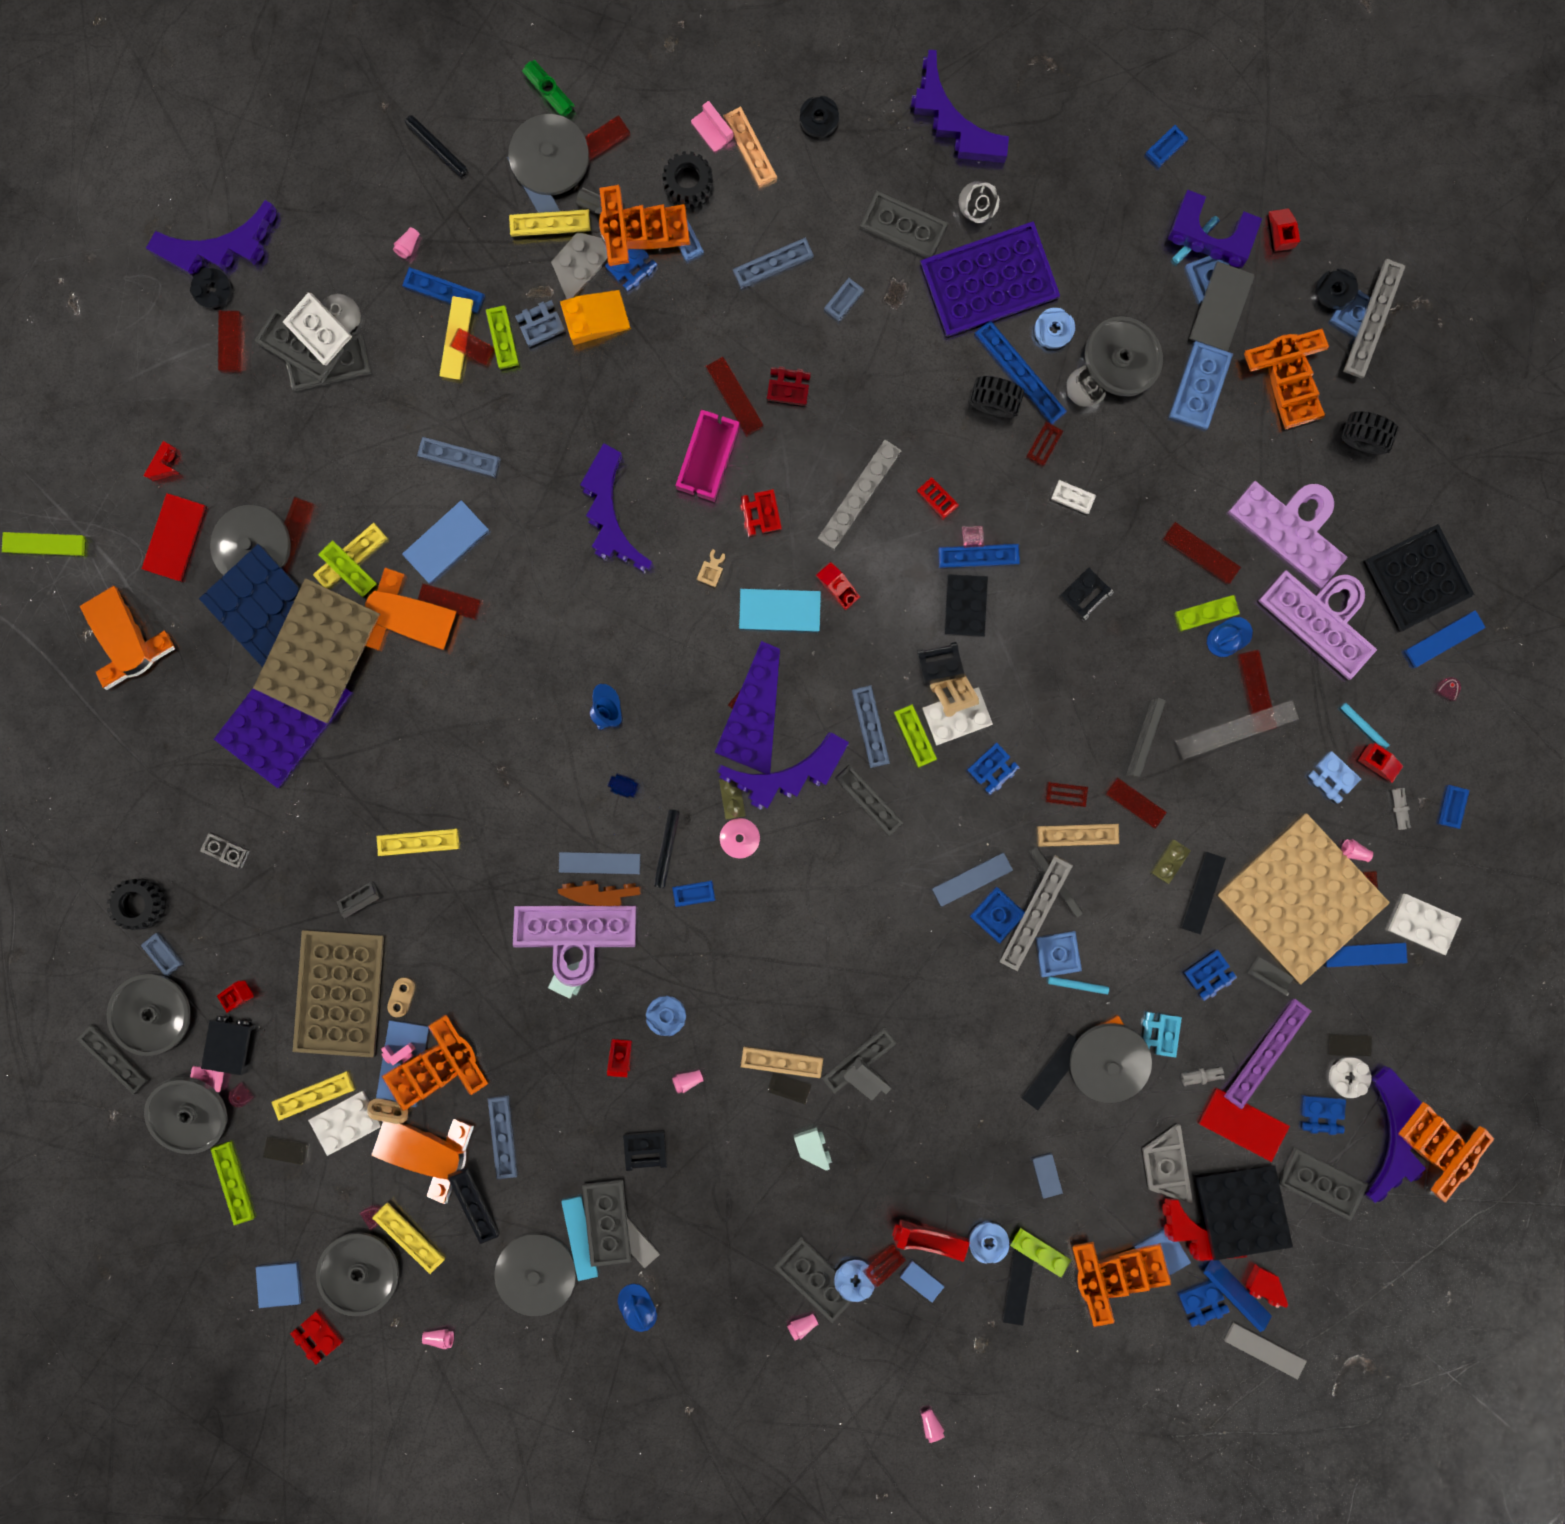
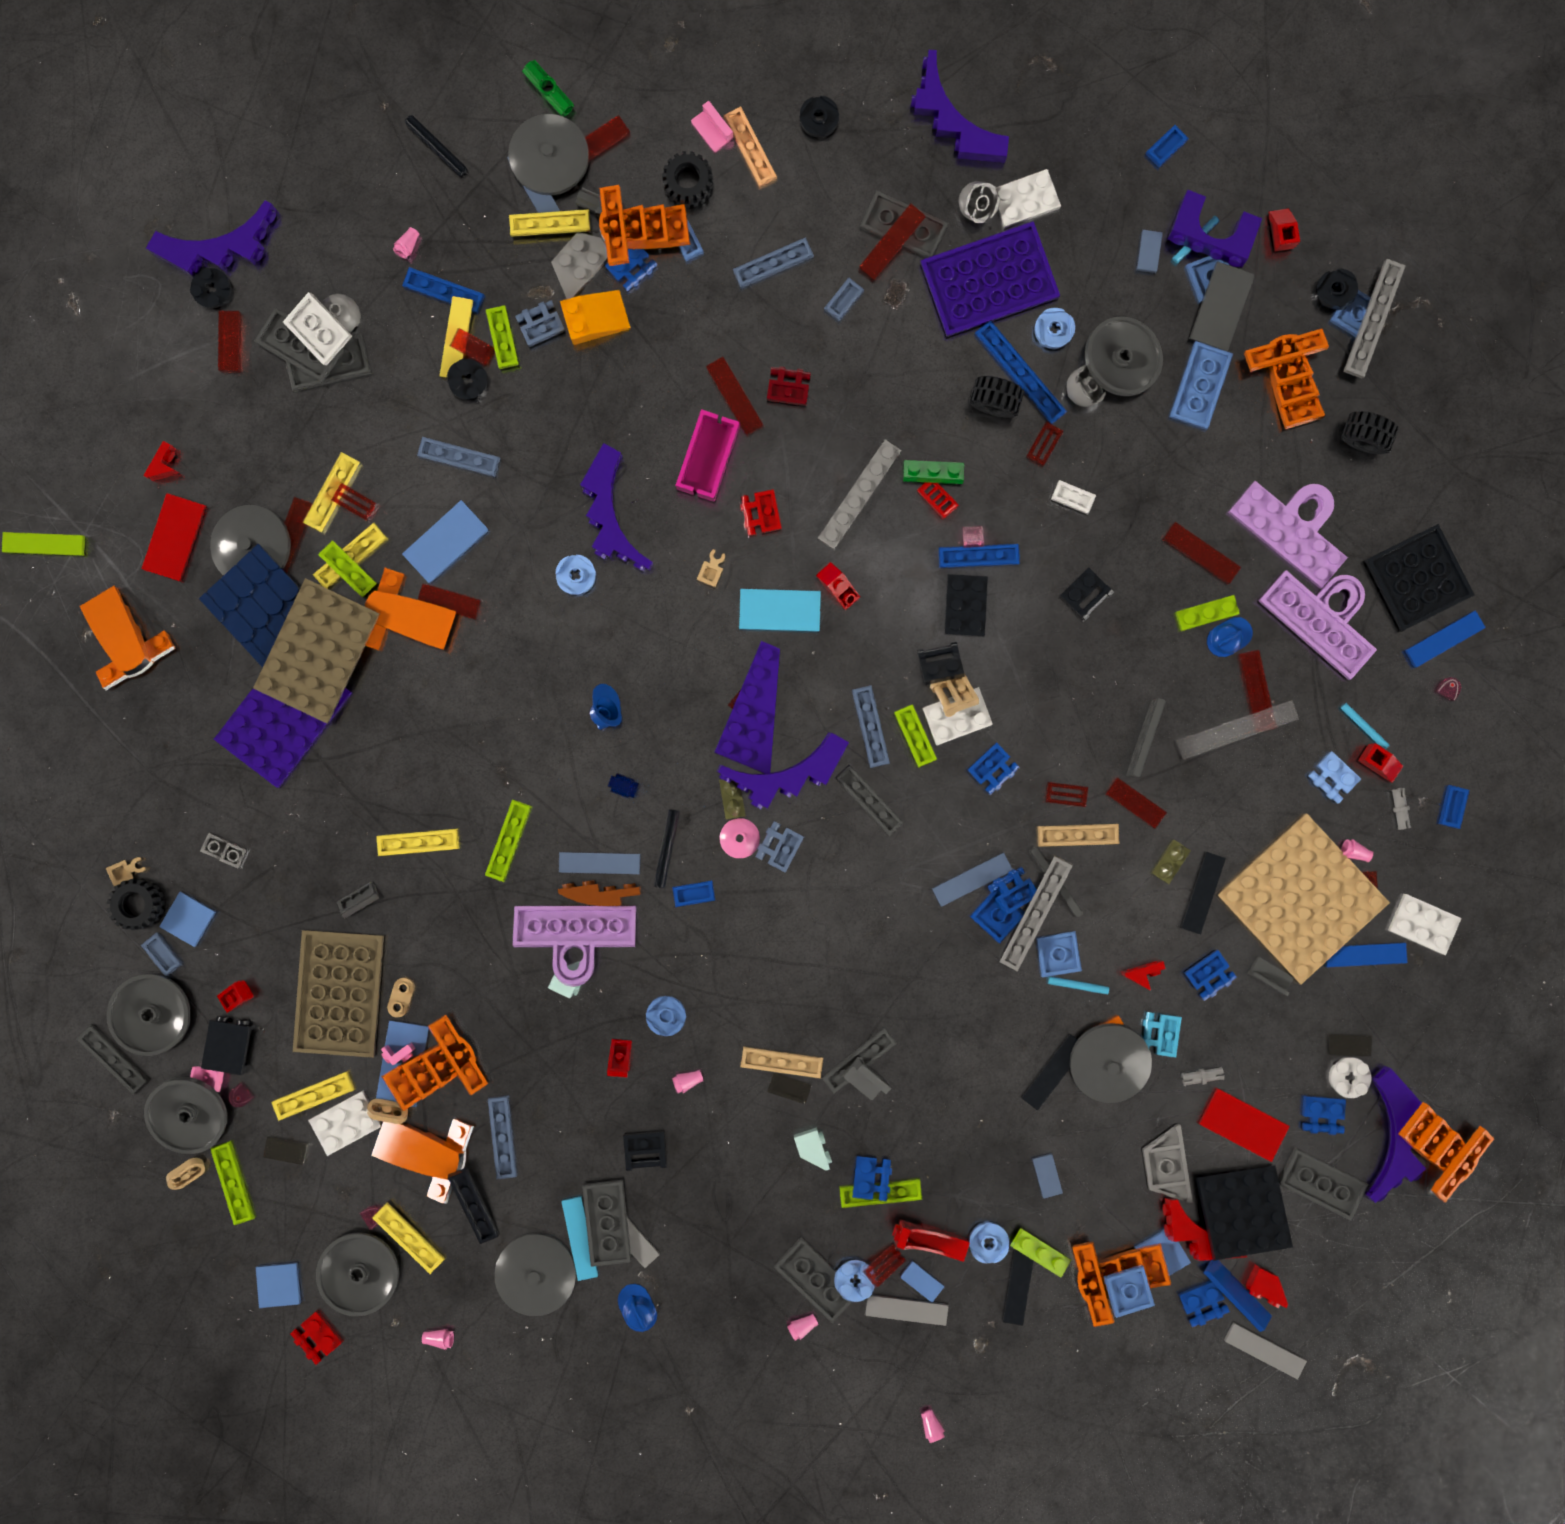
medium lavender tile [1224,999,1312,1109] -> none
none -> tan plate [106,857,146,887]
none -> medium blue tile [159,892,216,947]
none -> tan plate [166,1158,205,1190]
none -> light yellow tile [303,452,360,532]
none -> clear red tile [331,483,377,521]
none -> black plate [446,359,487,400]
none -> lime tile [485,799,532,882]
none -> light blue plate [556,555,596,596]
none -> sand blue plate [755,821,804,873]
none -> lime tile [839,1178,922,1208]
none -> blue plate [852,1156,892,1202]
none -> clear red tile [859,203,926,280]
none -> light grey tile [865,1294,949,1326]
none -> green plate [903,460,964,484]
none -> blue plate [988,867,1037,916]
none -> white plate [995,169,1061,229]
none -> medium blue tile [1104,1265,1155,1318]
none -> red slope [1121,960,1166,990]
none -> sand blue tile [1136,230,1163,273]

